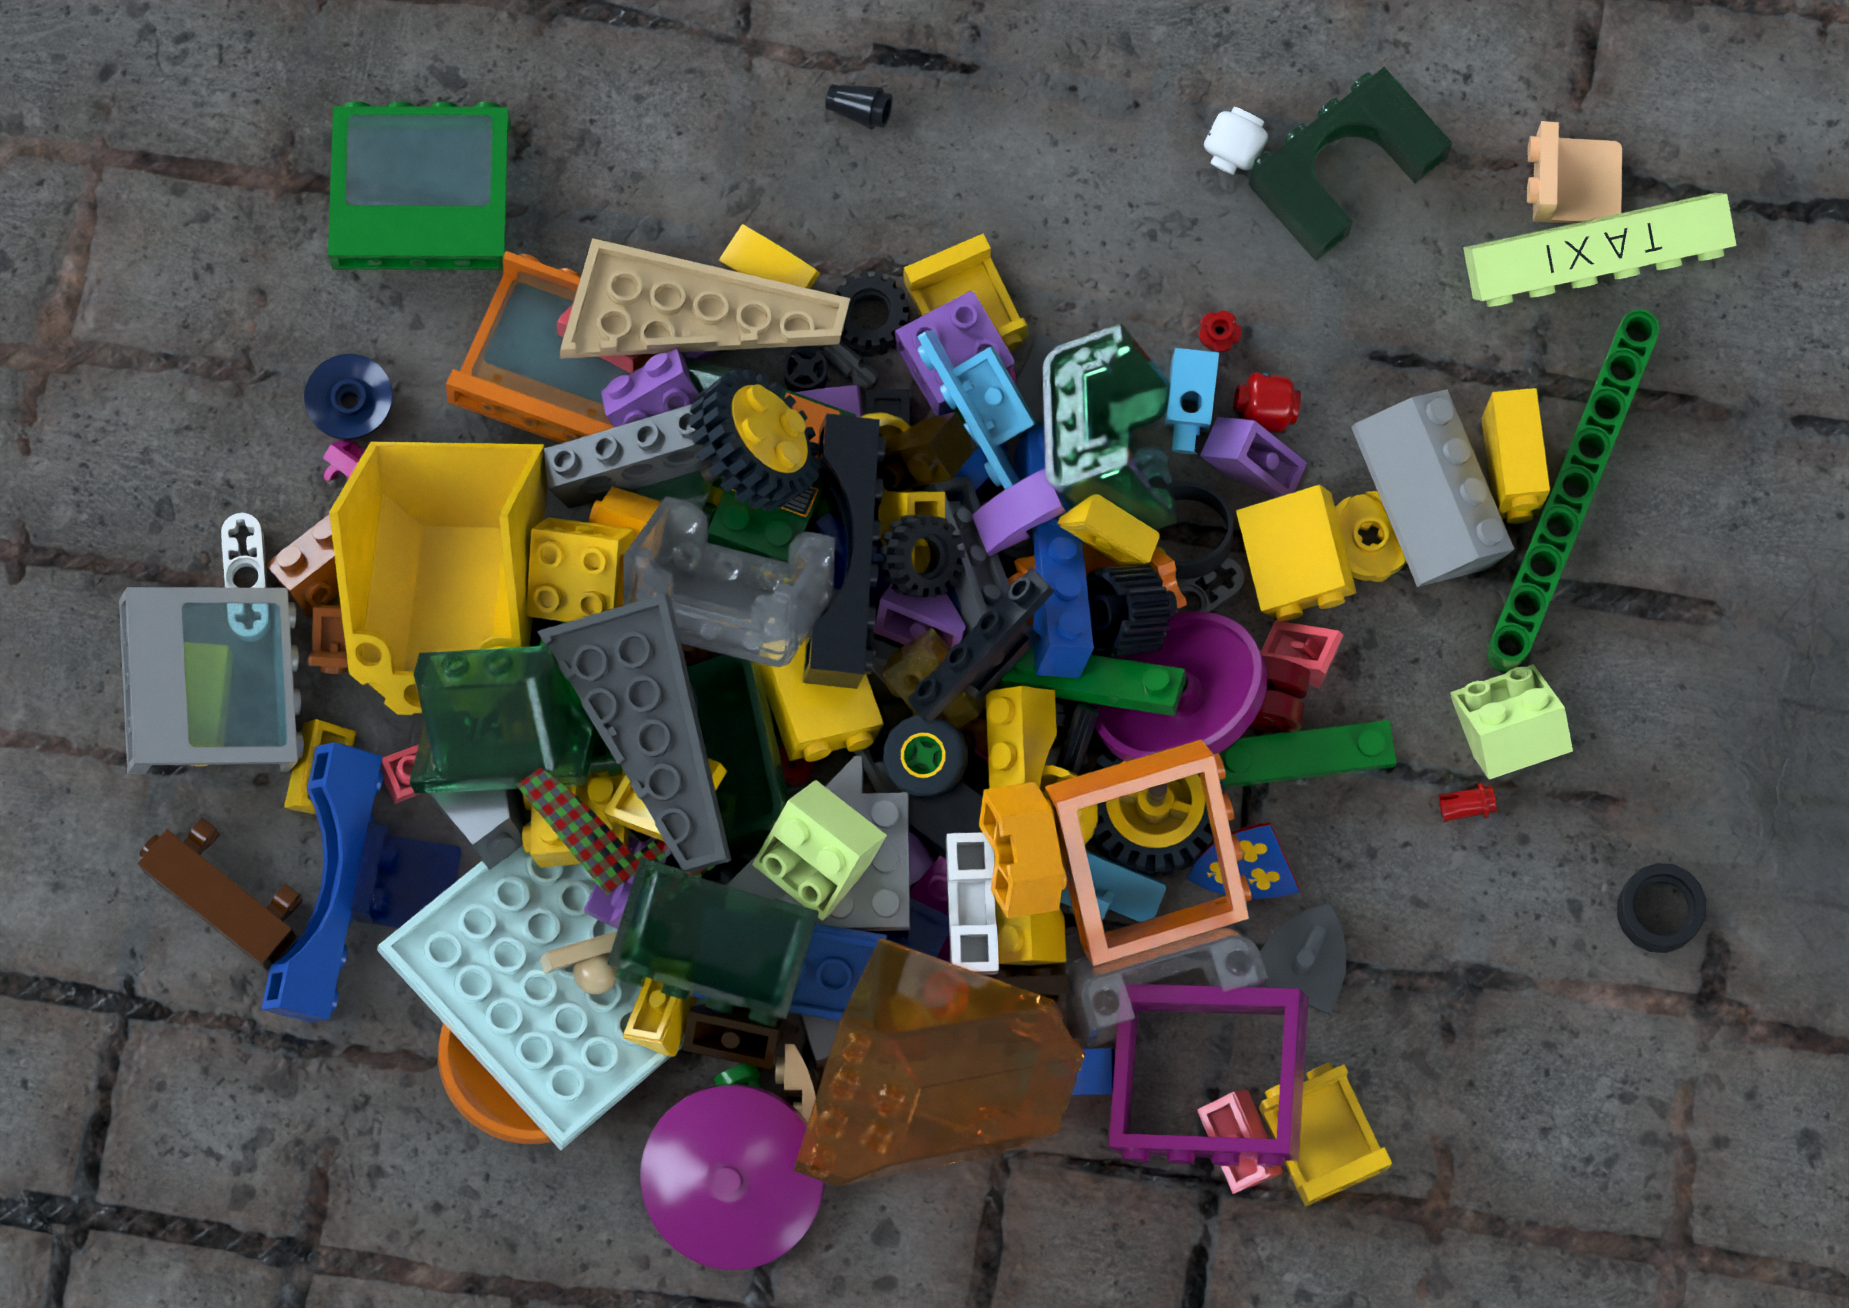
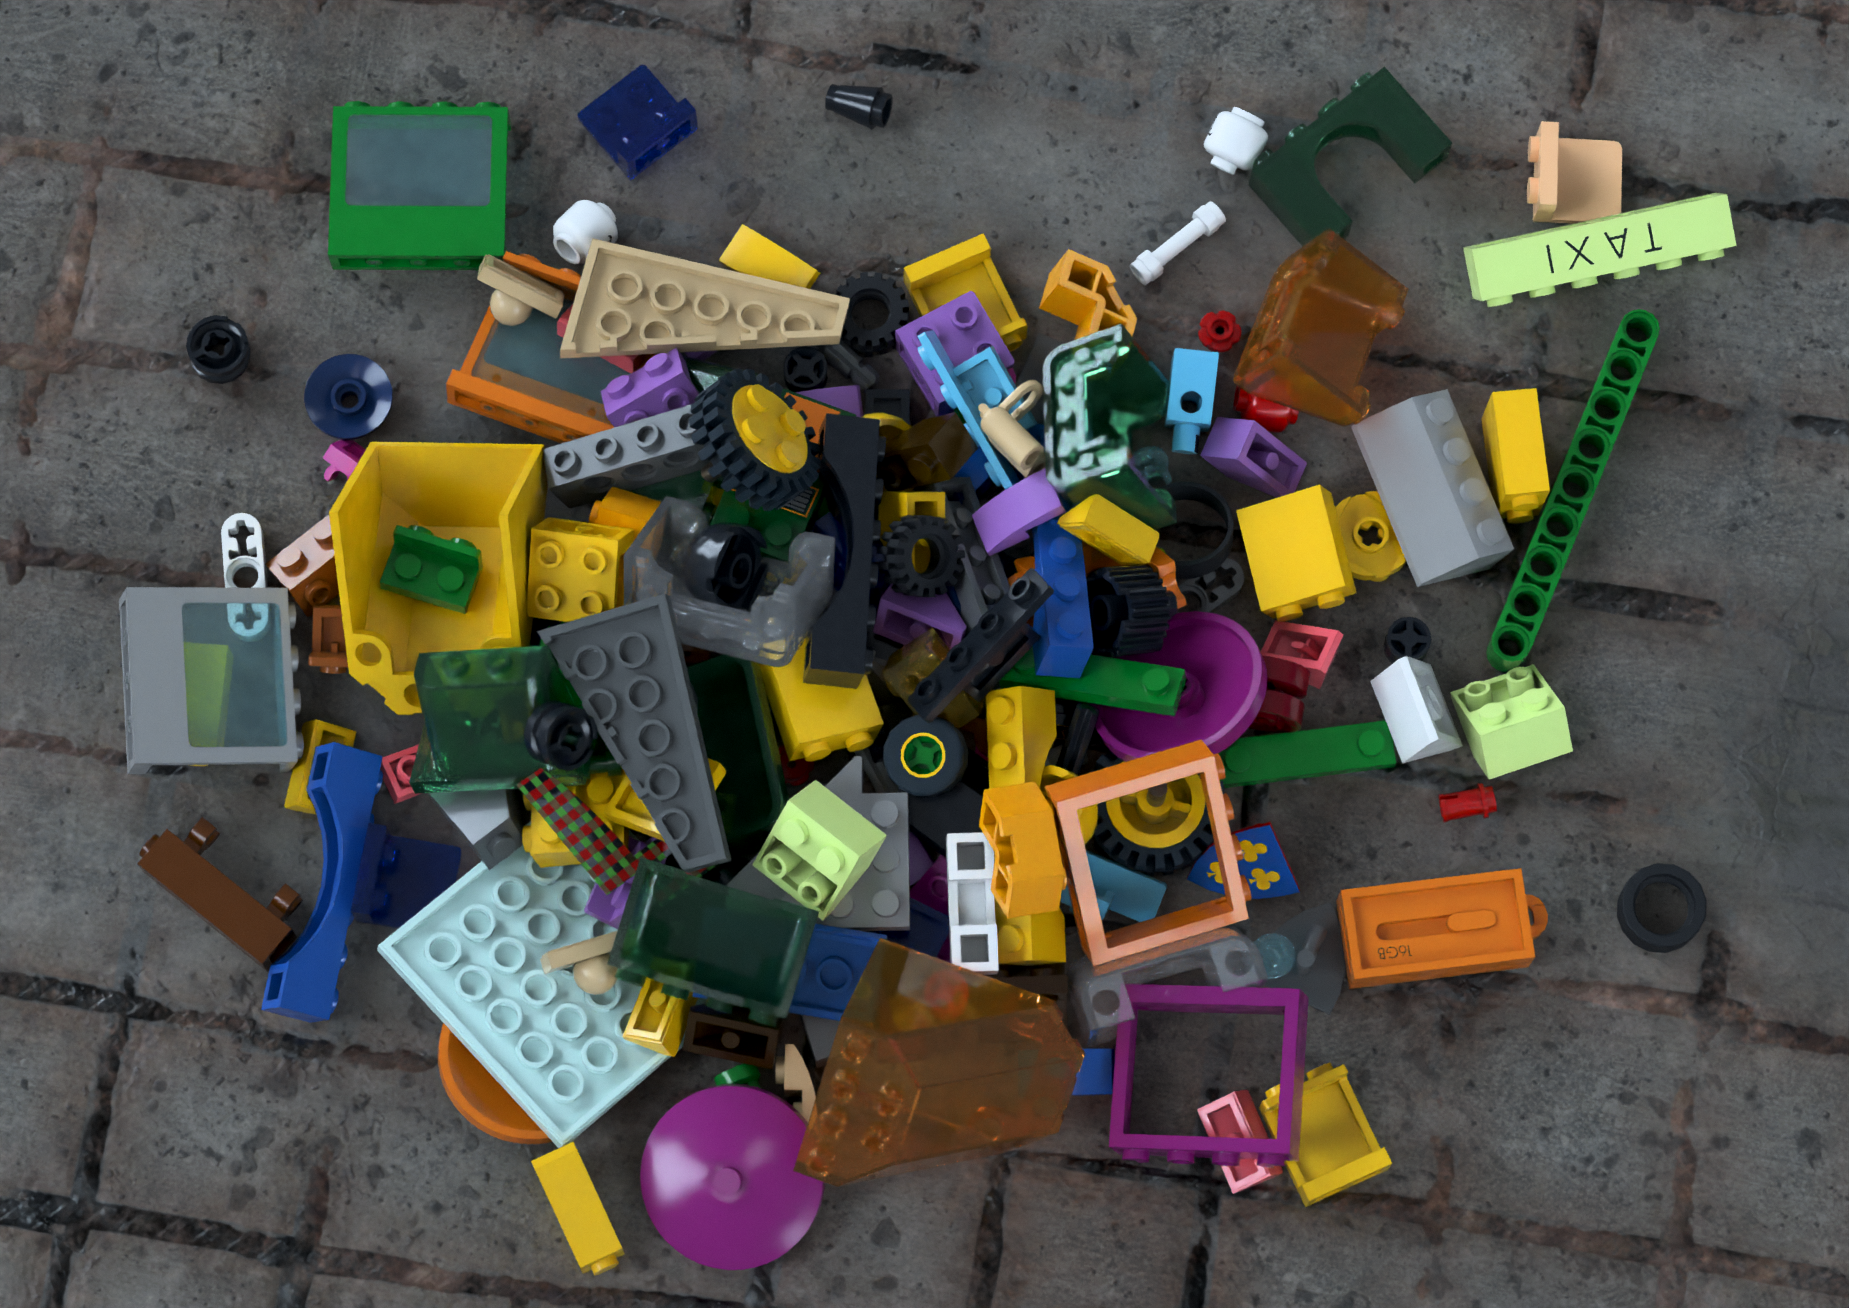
none -> black wheel [186,315,251,384]
none -> green bracket [380,525,483,614]
none -> tan tile [477,254,564,326]
none -> black wheel [524,700,598,771]
none -> yellow slope [531,1142,625,1276]
none -> white head [553,200,618,265]
none -> clear blue bracket [577,65,698,181]
none -> black cylinder [682,522,768,616]
none -> tan piece [978,380,1051,478]
none -> light orange brick [1039,249,1137,378]
none -> white bar [1130,201,1226,285]
none -> clear orange windscreen [1233,228,1409,427]
none -> clear light blue plate [1250,933,1295,980]
none -> orange piece [1336,868,1548,989]
none -> white slope [1370,656,1463,764]
none -> black wheel [1383,616,1432,664]

